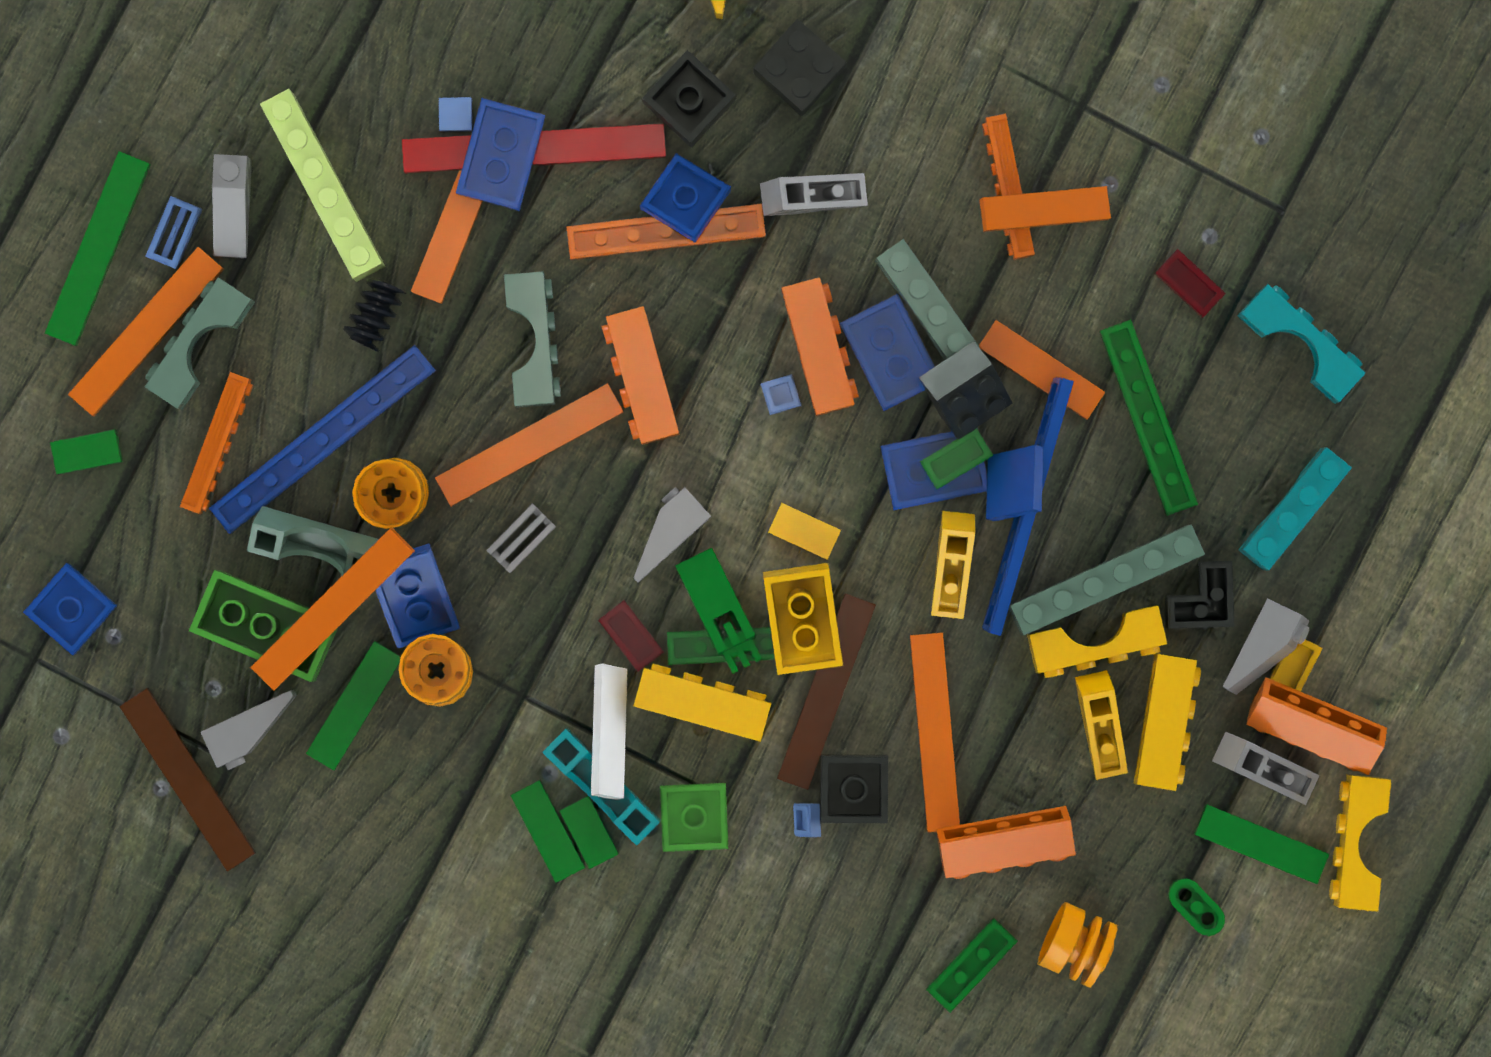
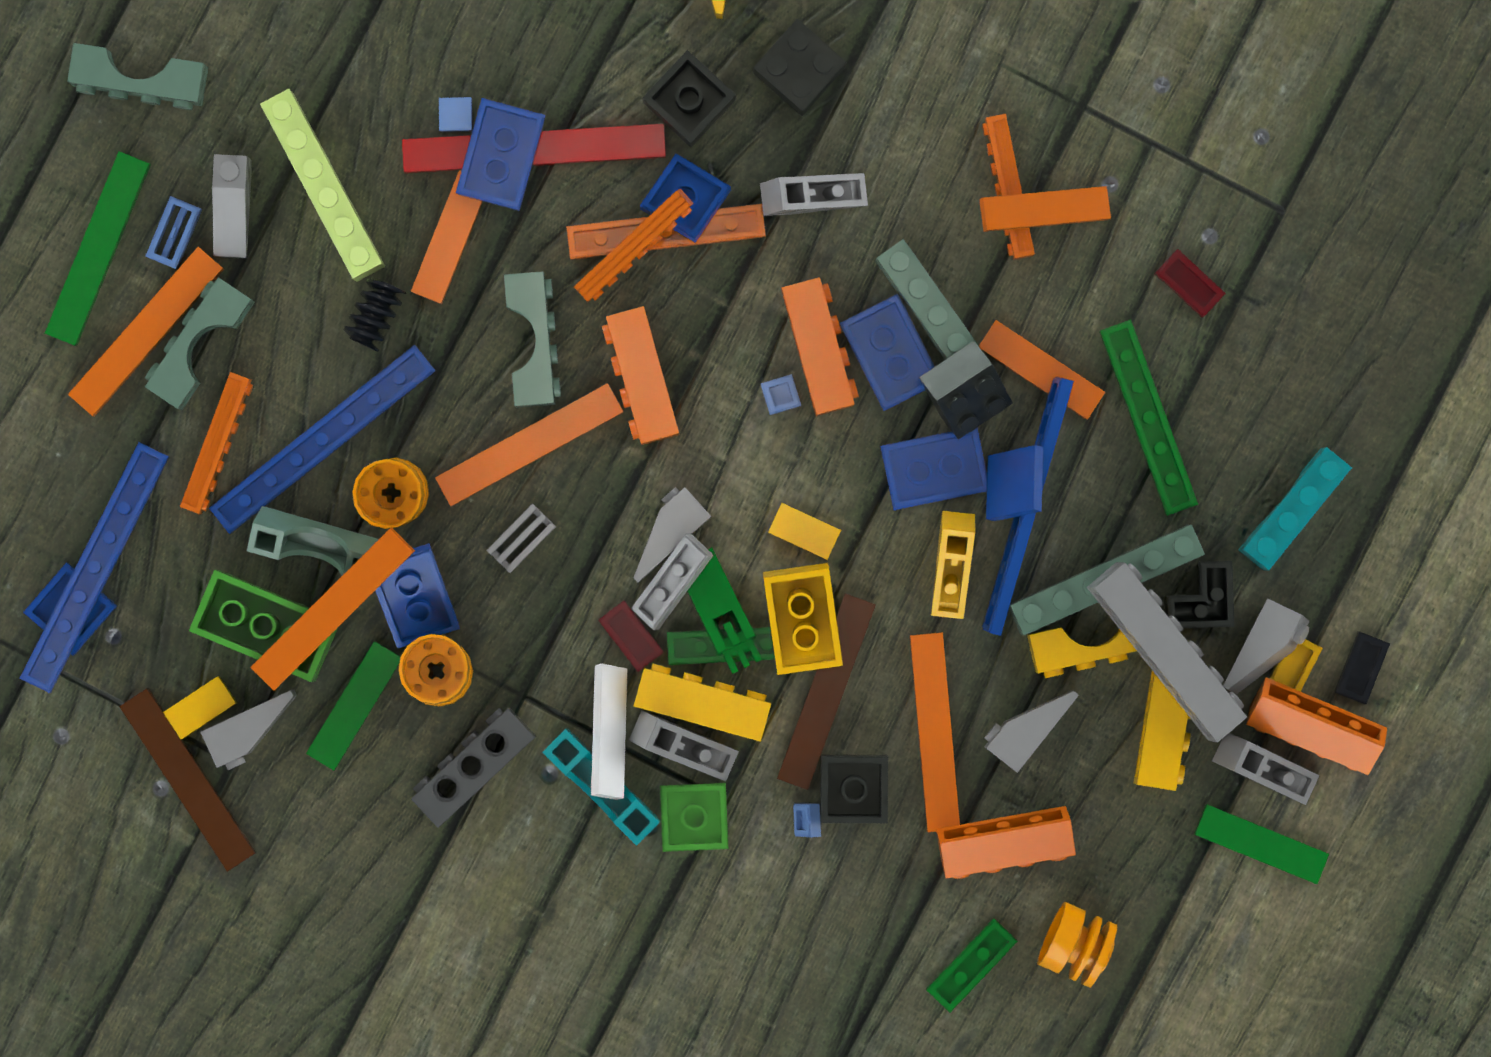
green tile [50,429,123,475] -> none
green tile [510,780,585,883] -> none
green tile [560,796,619,869] -> none
green tile [920,428,993,490] -> none
yellow slope [1075,670,1128,780] -> none
green plate [1168,878,1225,936] -> none
teal arch [1237,284,1365,404] -> none
yellow arch [1329,774,1391,912] -> none
none -> blue tile [19,442,169,693]
none -> sand green arch [67,43,208,110]
none -> yellow tile [163,676,237,740]
none -> dark grey brick [411,708,537,828]
none -> orange piece [574,188,694,302]
none -> light grey slope [629,710,739,781]
none -> light grey tile [631,533,713,630]
none -> light grey slope [984,690,1079,773]
none -> light grey brick [1086,562,1247,743]
none -> black tile [1334,631,1390,705]

